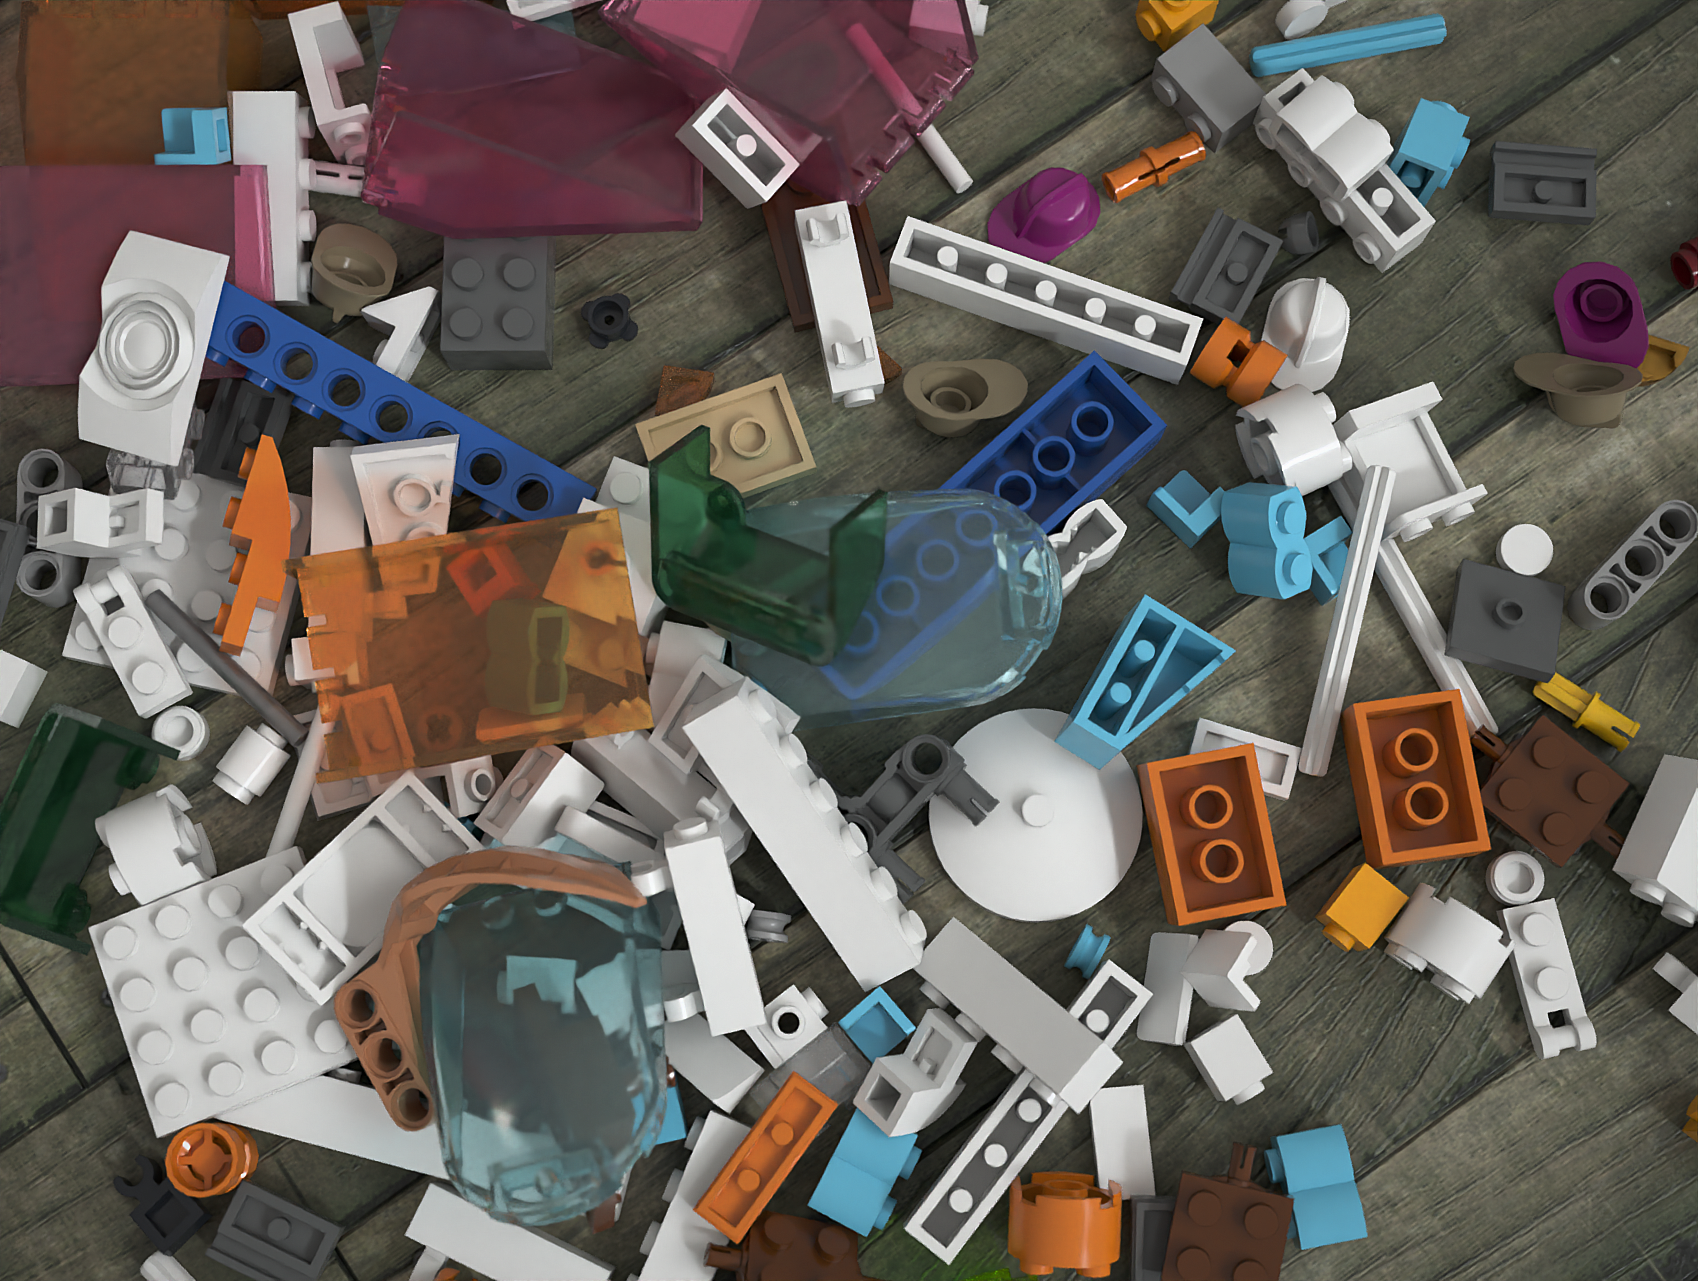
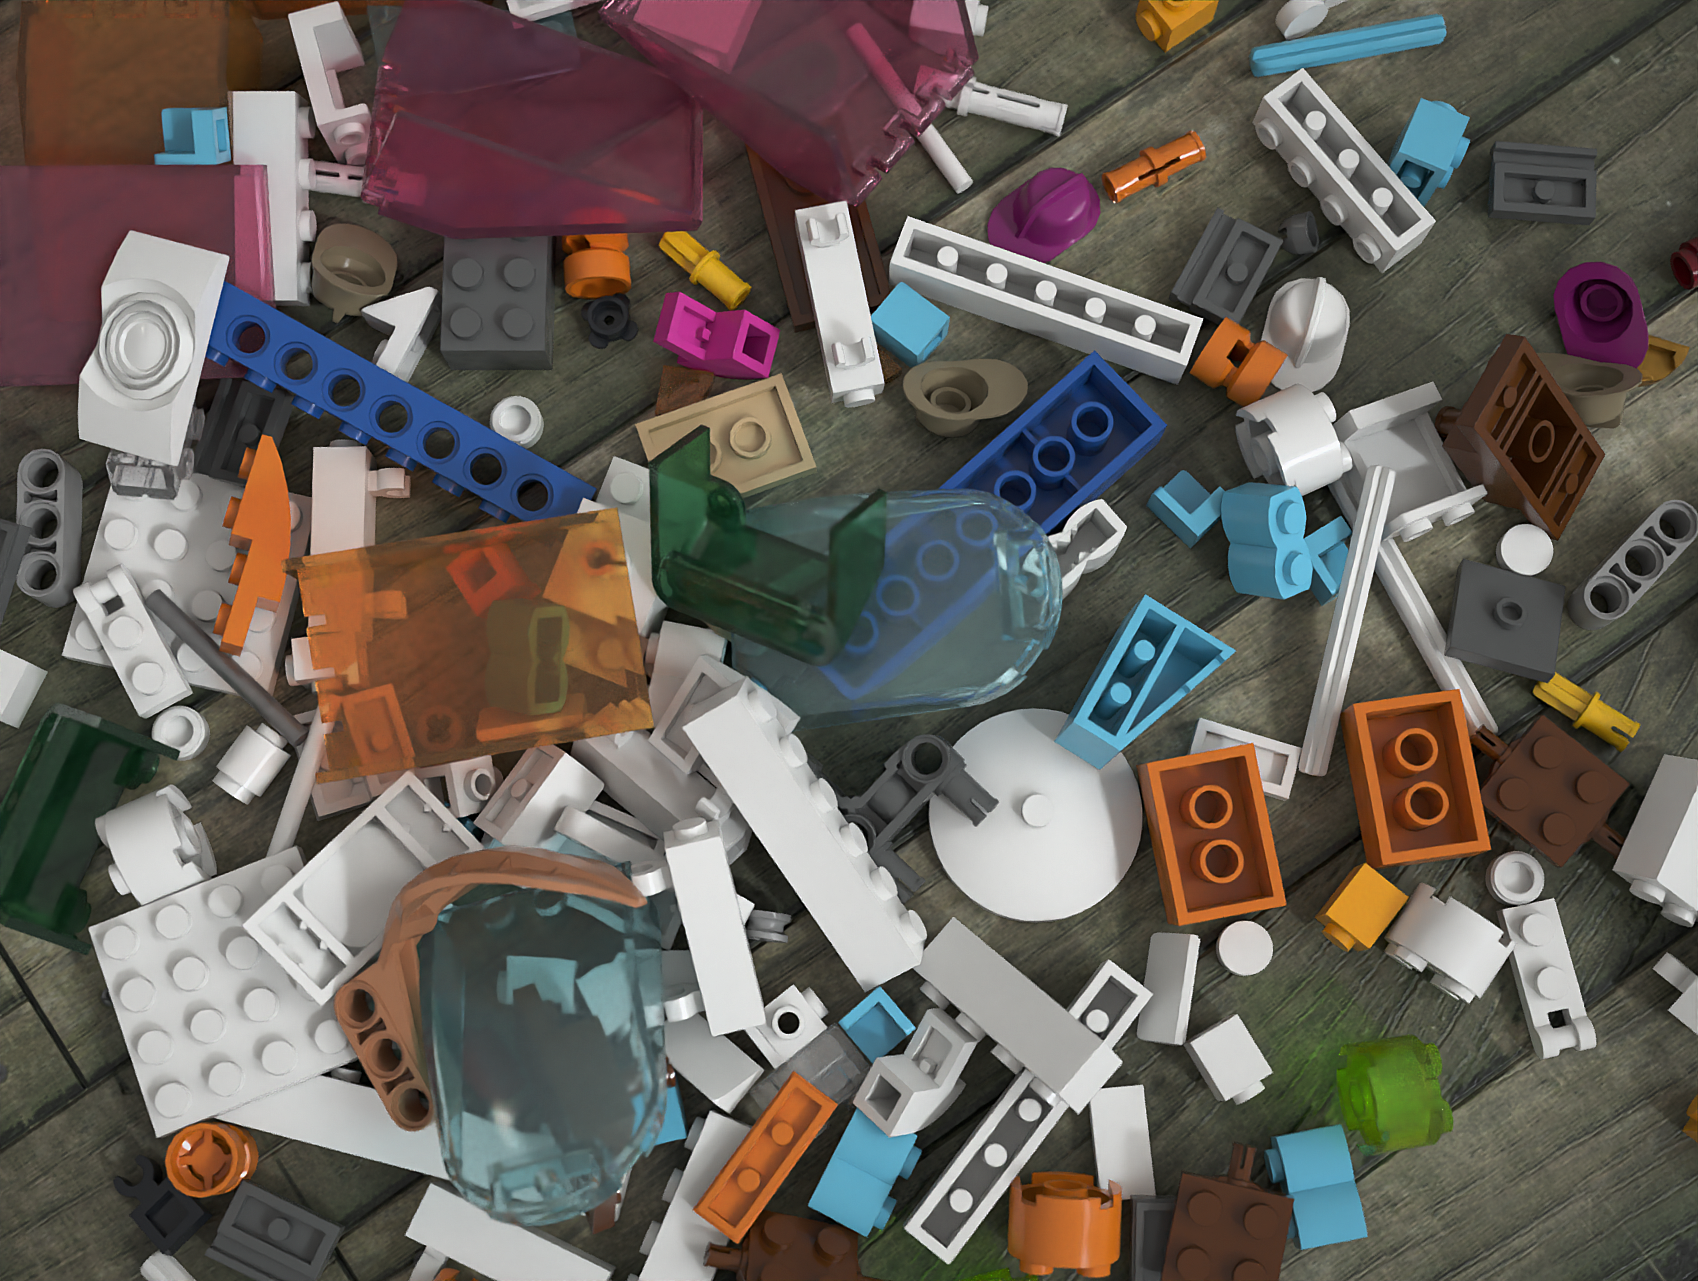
white brick [37,488,164,558] -> none
white wing [350,434,460,596] -> none
white brick [675,88,800,209] -> none
medium azure bush [1064,924,1111,980] -> none
light grey brick [1150,24,1267,153] -> none
white panel [1180,929,1260,1012] -> none
white brick [1269,75,1394,203] -> none
none -> white tile [490,396,544,449]
none -> orange wheel [561,208,632,300]
none -> dark pink brick [653,292,780,380]
none -> yellow axle [659,225,752,311]
none -> medium azure panel [871,282,950,368]
none -> white pin [914,67,1068,137]
none -> clear neon green brick [1337,1034,1453,1156]
none -> reddish brown brick [1434,334,1606,541]

